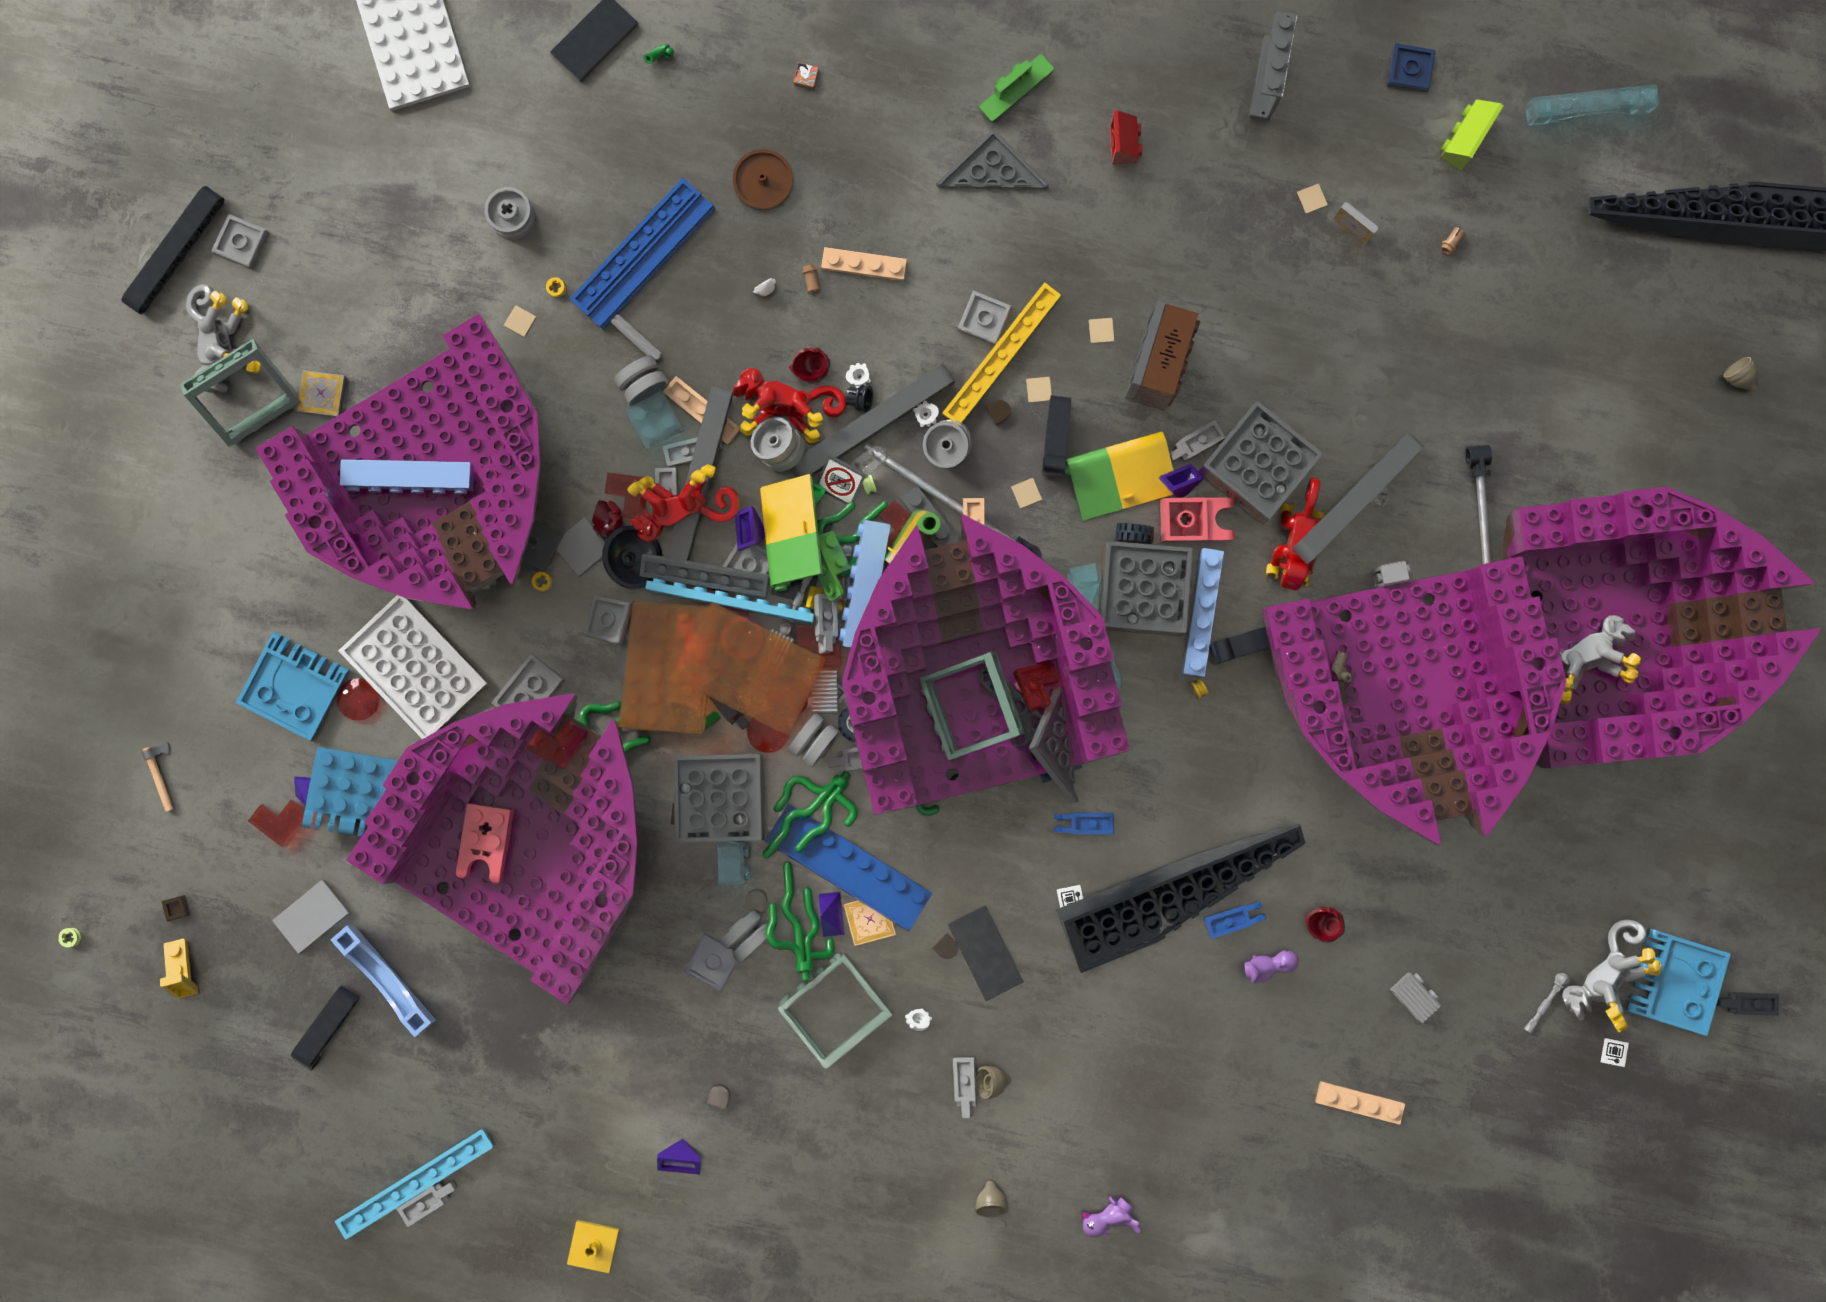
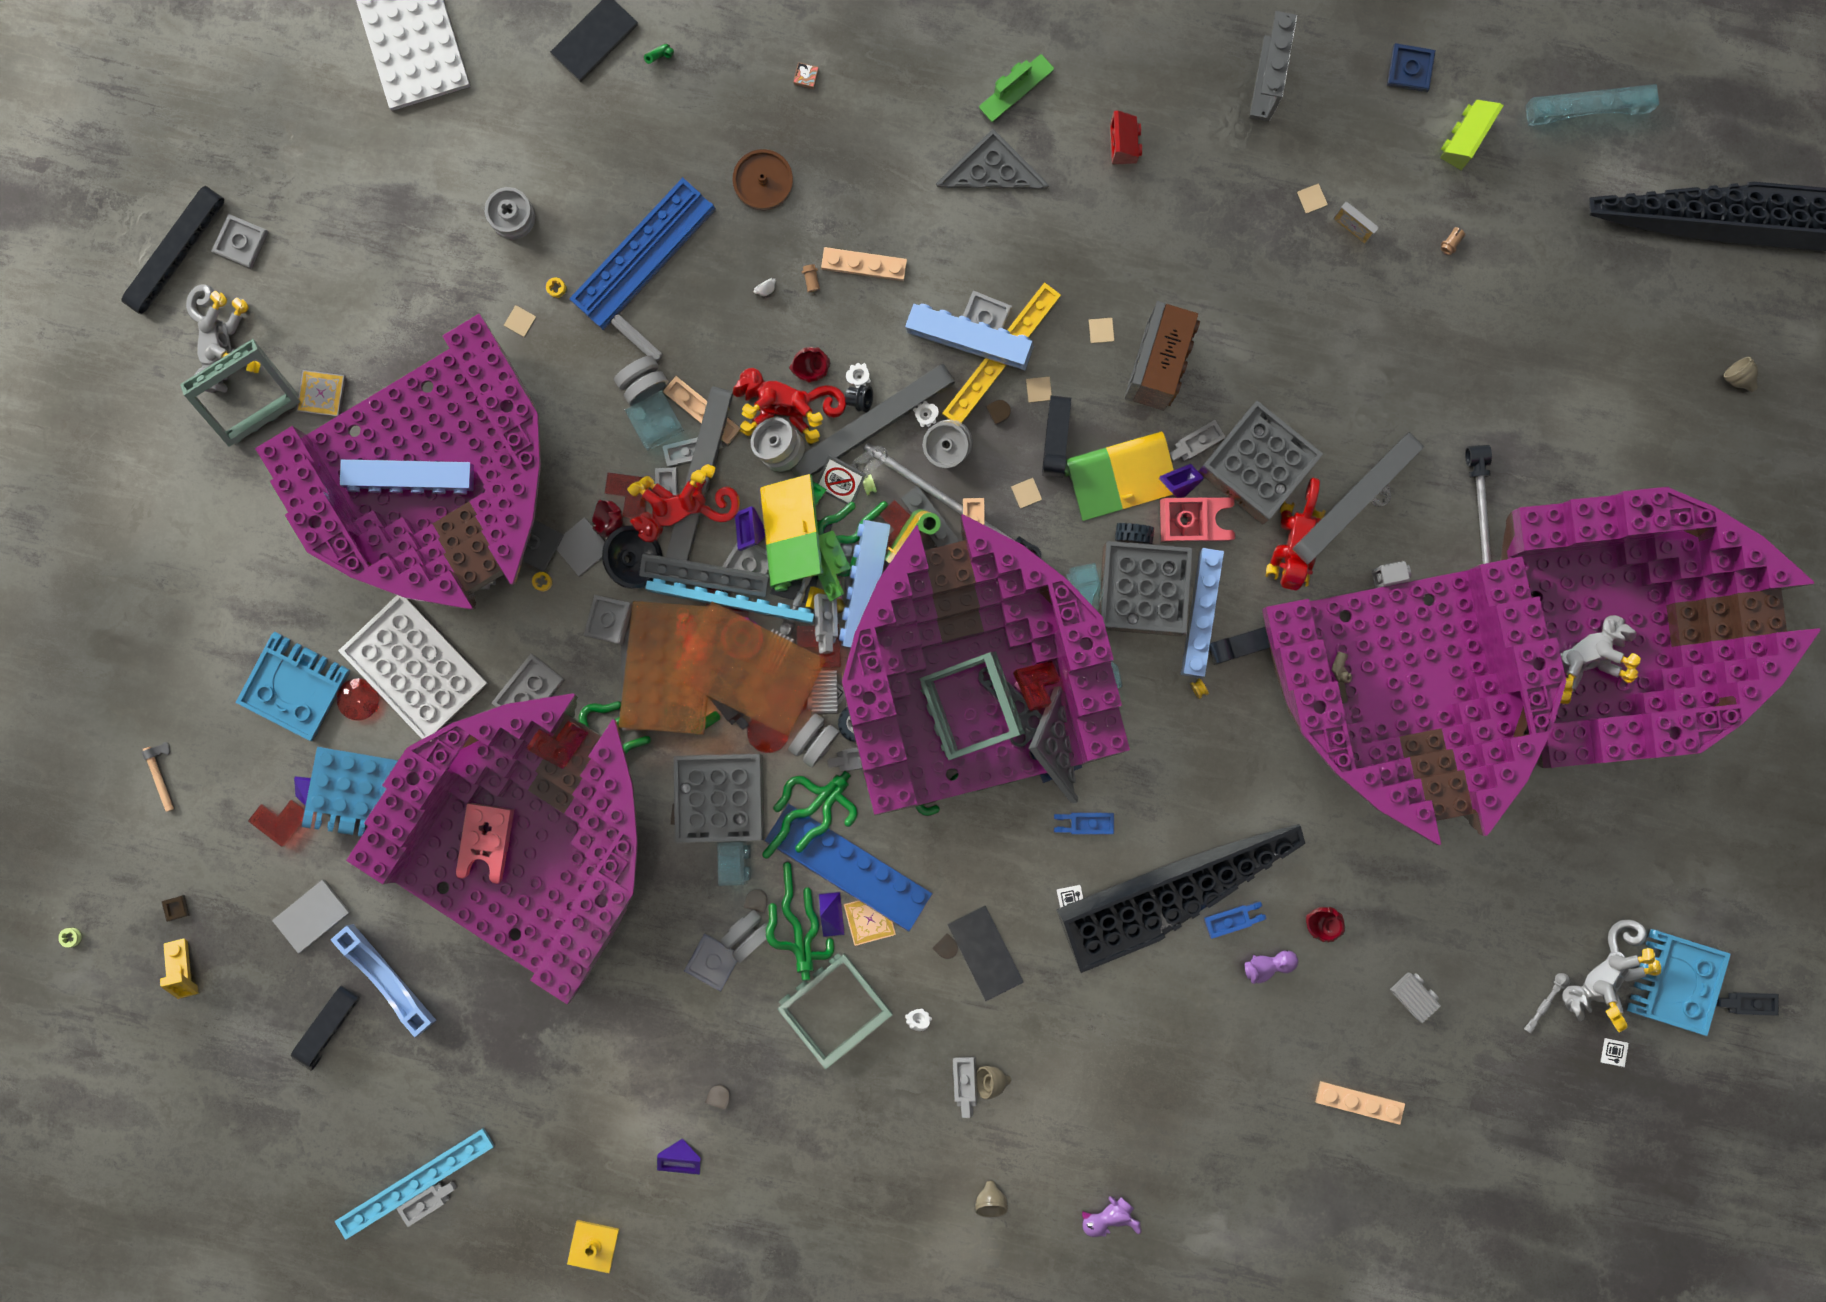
none -> light blue brick [905,303,1034,370]

